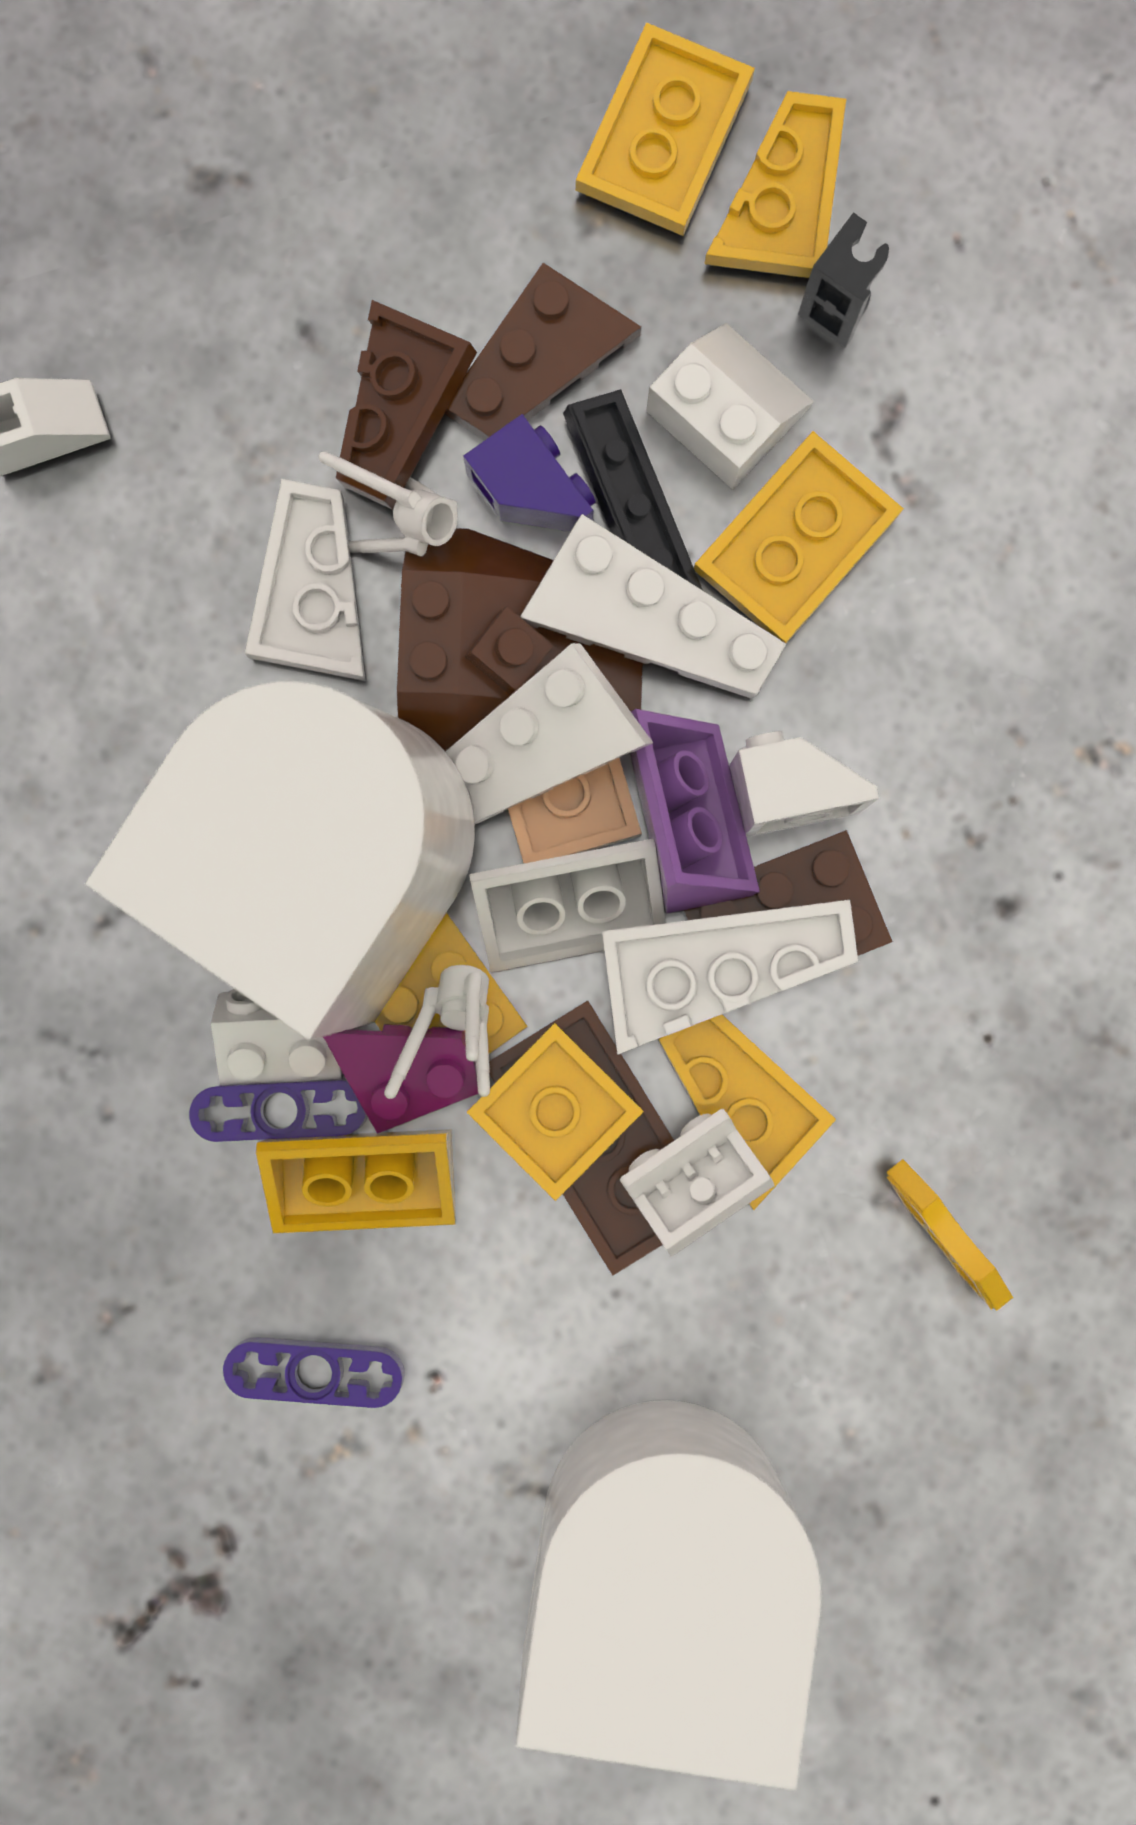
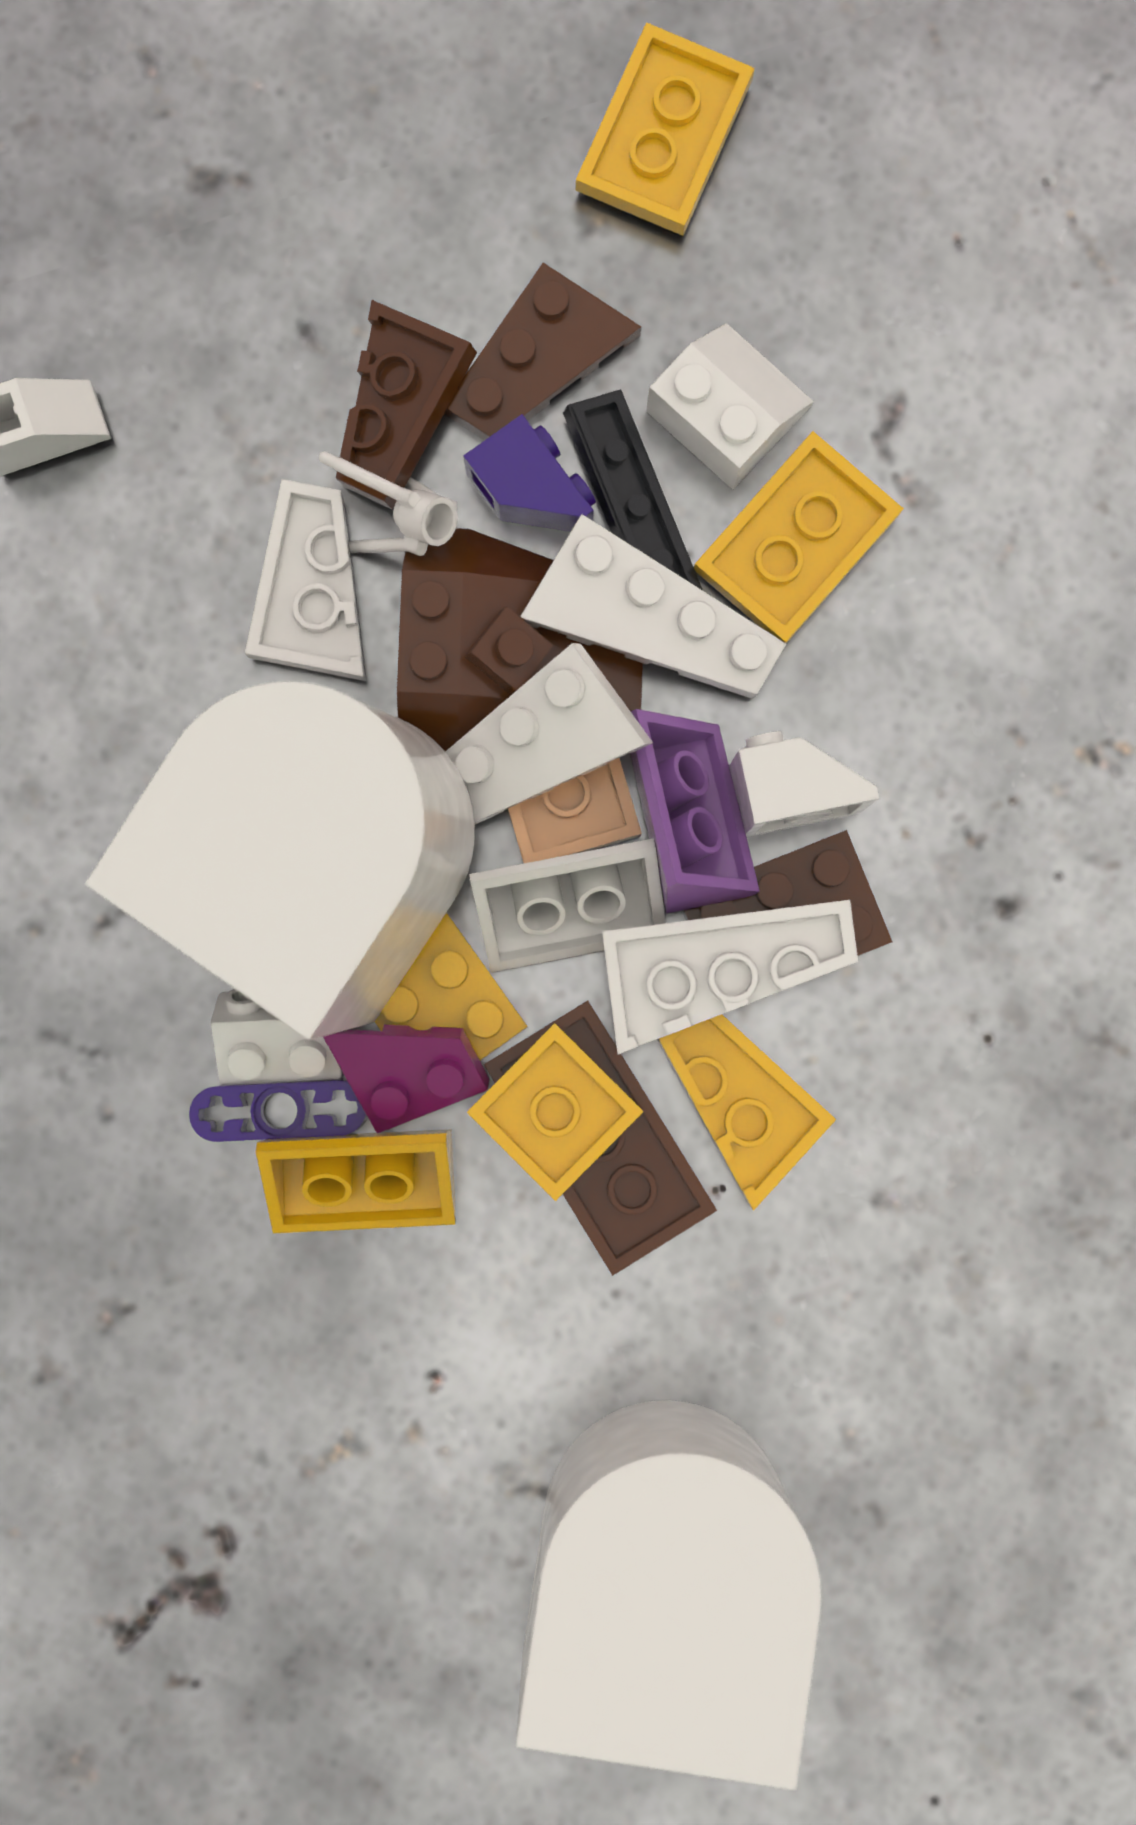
dark purple beam [223,1337,405,1408] -> none
white plant [384,965,490,1099] -> none
white bracket [620,1109,775,1257] -> none
yellow wing [704,91,846,278] -> none
black hinge [798,212,889,348] -> none
yellow tile [886,1159,1013,1311] -> none

